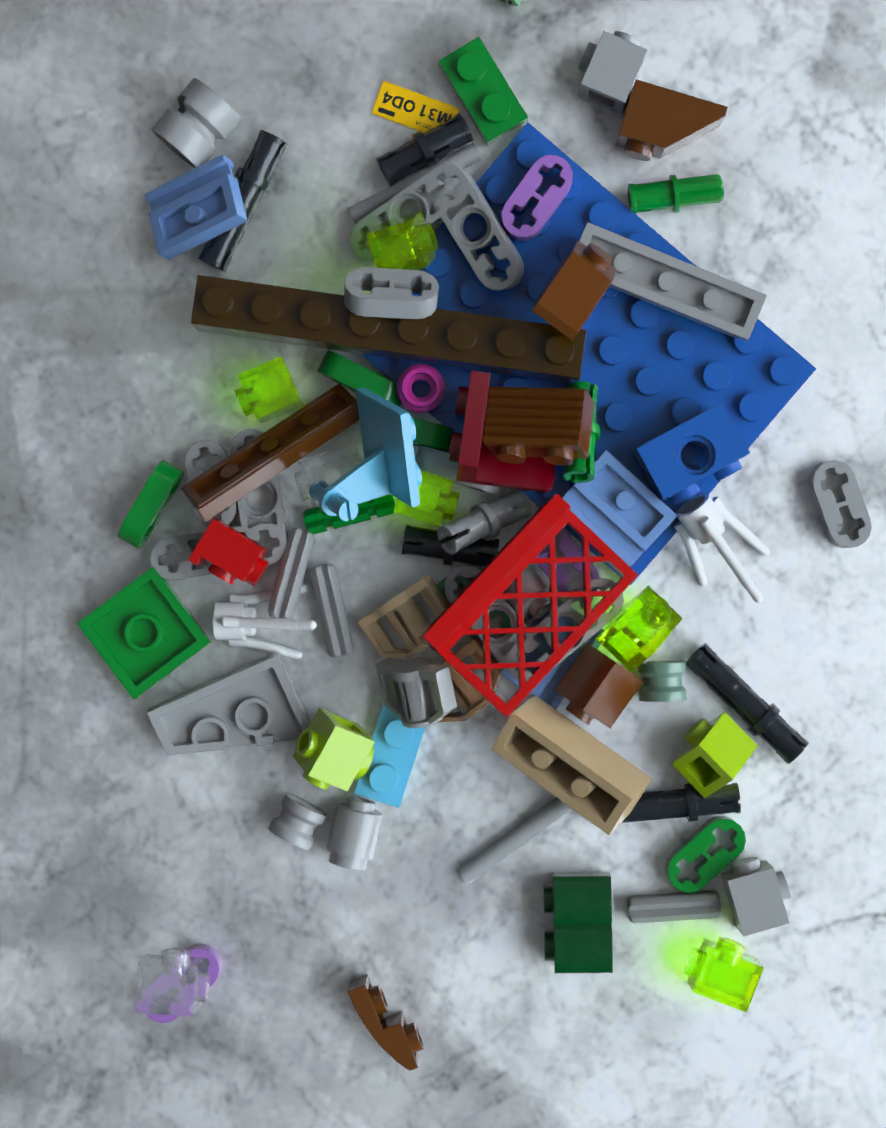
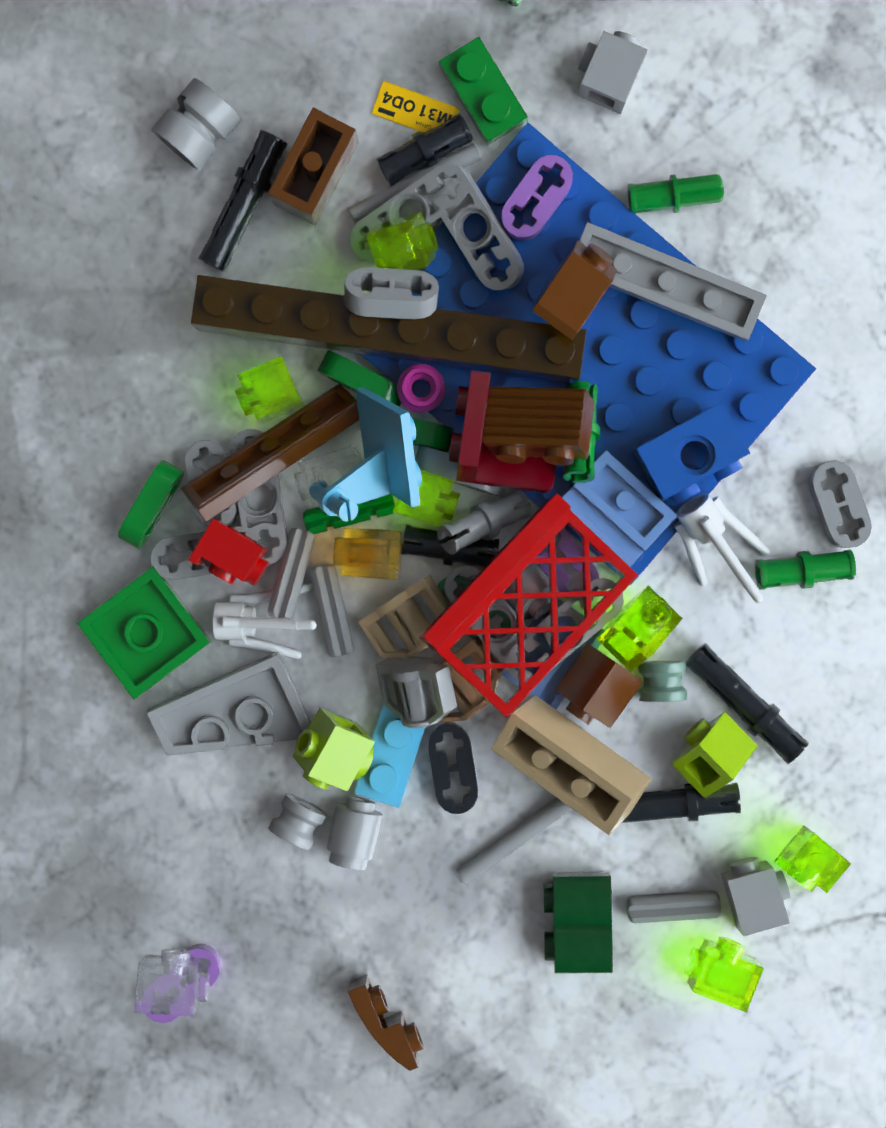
medium blue plate [144,154,248,260] -> none
reddish brown slope [615,79,728,161] -> none
green beam [665,816,746,893] -> none
none -> reddish brown brick [268,107,359,226]
none -> clear yellow slope [333,528,403,580]
none -> black beam [428,723,478,814]
none -> green pin [755,549,856,590]
none -> clear neon green brick [774,825,851,893]

